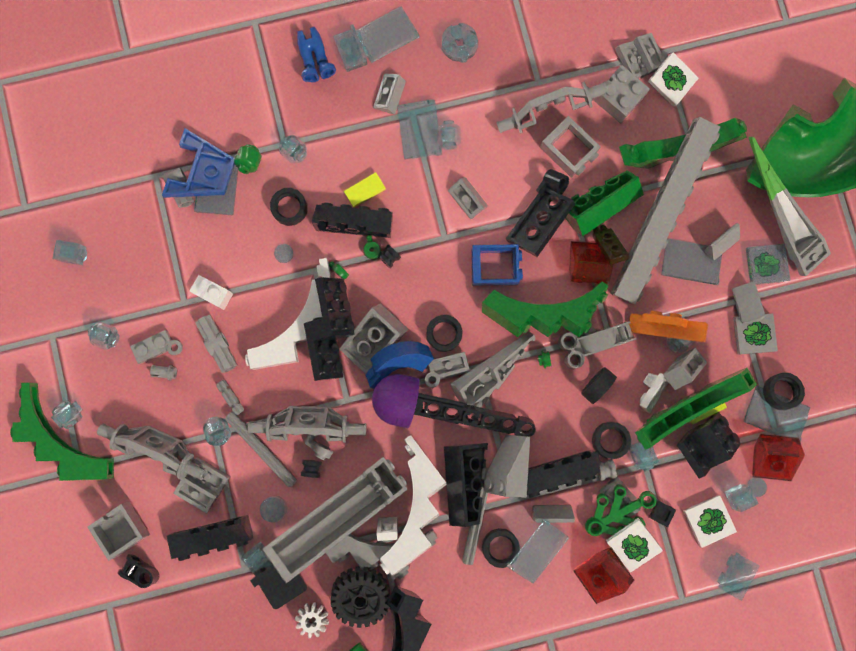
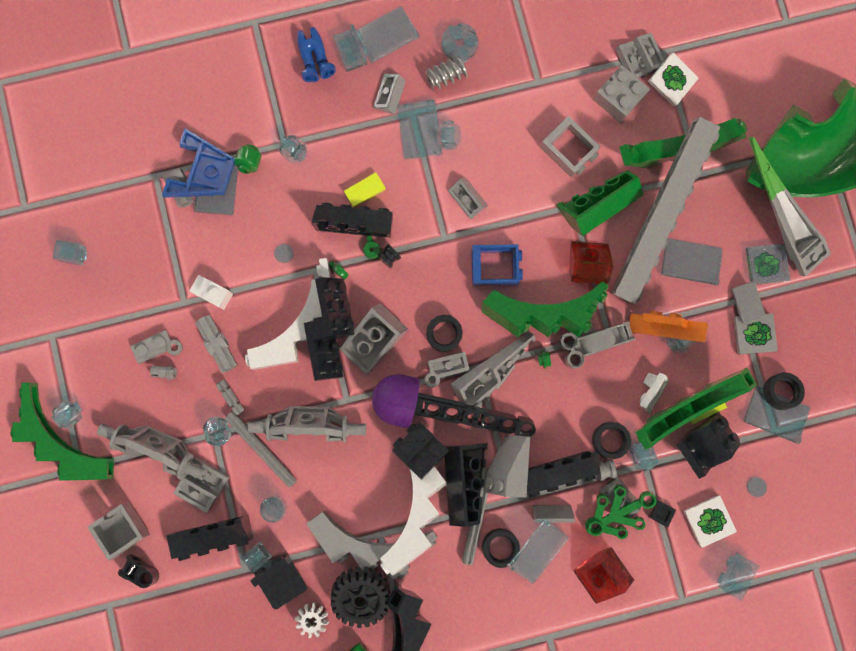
clear light blue head [88,322,120,350] -> none
light grey brick [262,457,408,583] -> none
black tyre [270,188,307,226] -> none
black wheel [300,460,322,478] -> none
light grey plate [304,434,334,460] -> none
blue arch [365,341,434,389] -> none
white hinge [377,517,398,542] -> none
light grey plate [496,82,609,134] -> none
black hinge [506,169,575,257] -> none
black tyre [581,367,617,404] -> none
dark brown hinge [593,224,629,265] -> none
white tile [606,518,663,573] -> none
light grey brick [663,348,707,390] -> none
light grey slope [704,223,740,261] -> none
clear light blue brick [724,484,759,512] -> none
clear red slope [752,434,805,481] -> none
none -> black plate [392,422,449,480]
none -> light grey piece [426,56,468,92]

